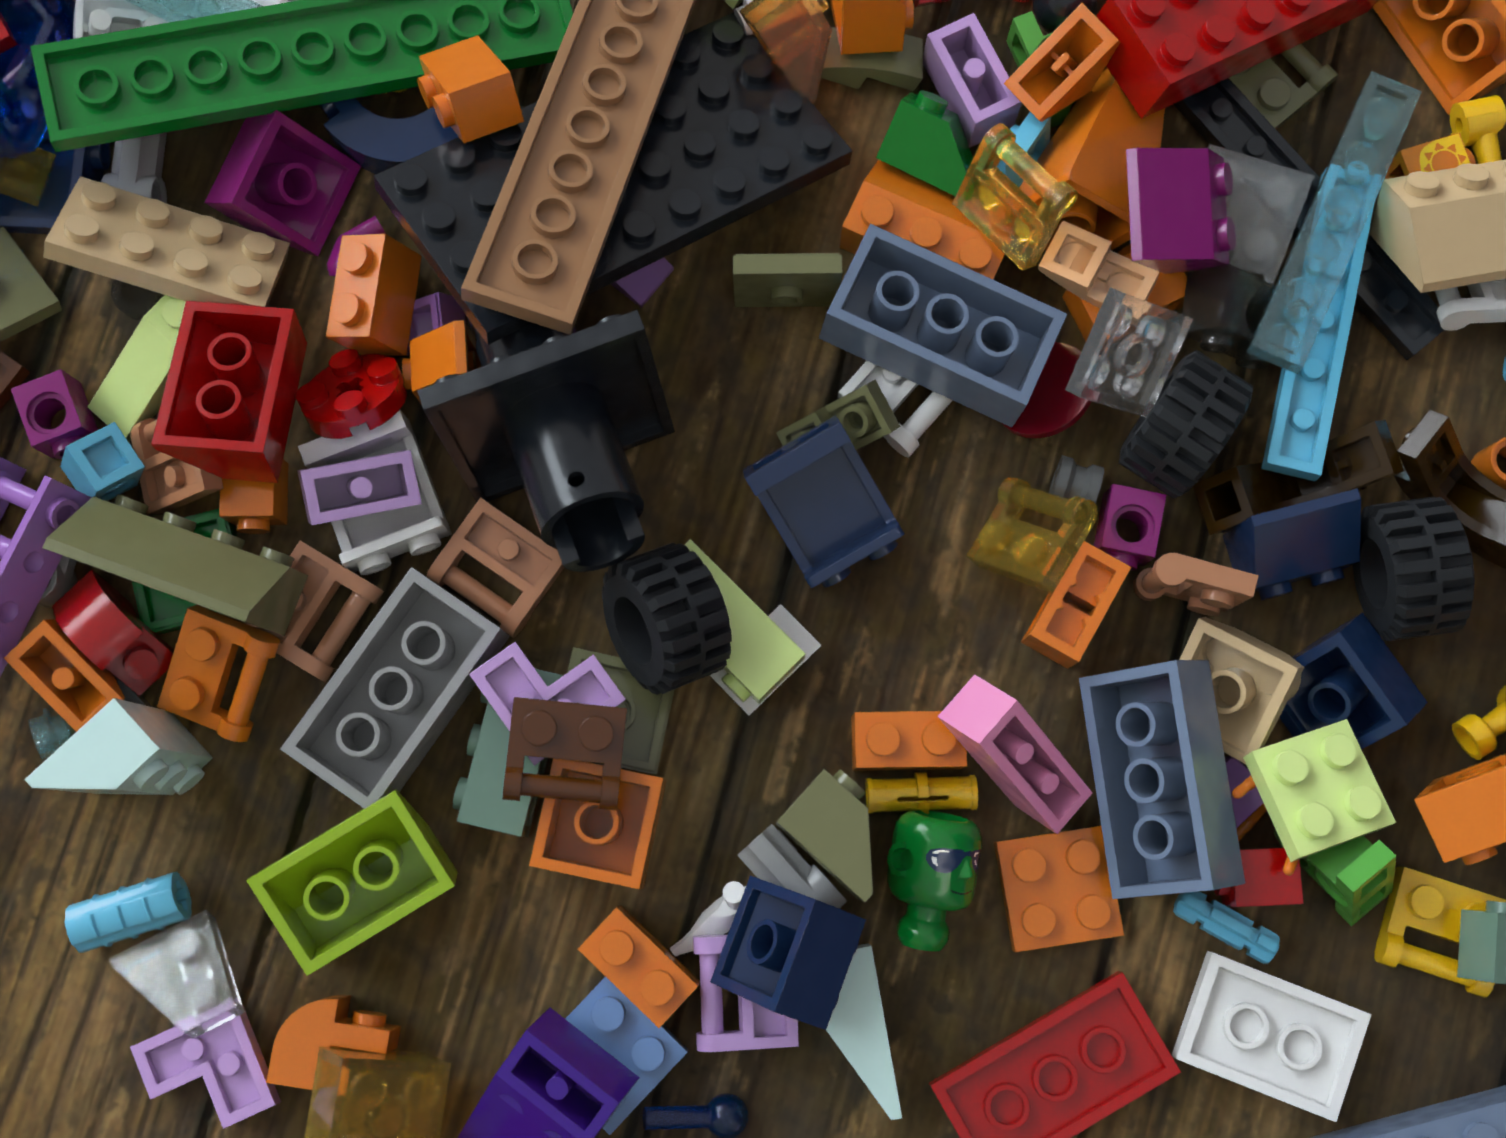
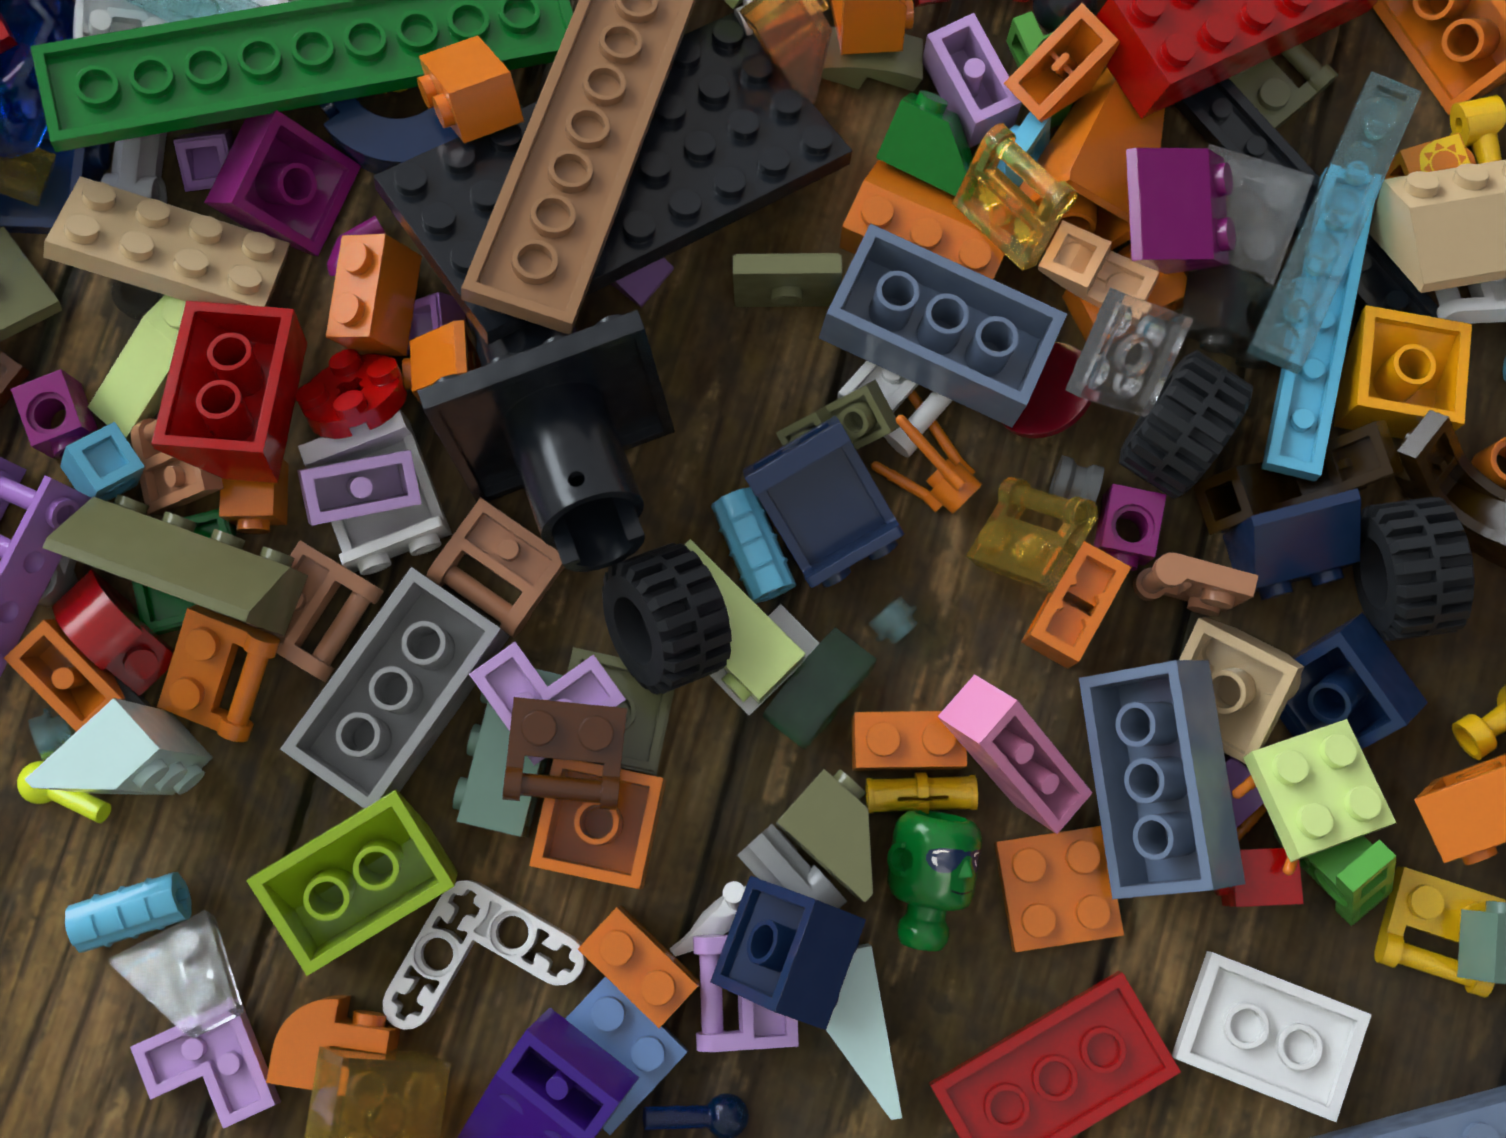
medium azure axle [1173,891,1280,964] -> none
none -> neon yellow bar [17,761,111,823]
none -> medium lavender slope [173,129,234,192]
none -> white beam [383,880,587,1030]
none -> medium azure axle [711,487,796,604]
none -> clear green slope [763,627,877,750]
none -> clear light blue plate [868,596,918,644]
none -> orange plant [871,390,982,514]
none -> light orange slope [1334,305,1472,439]

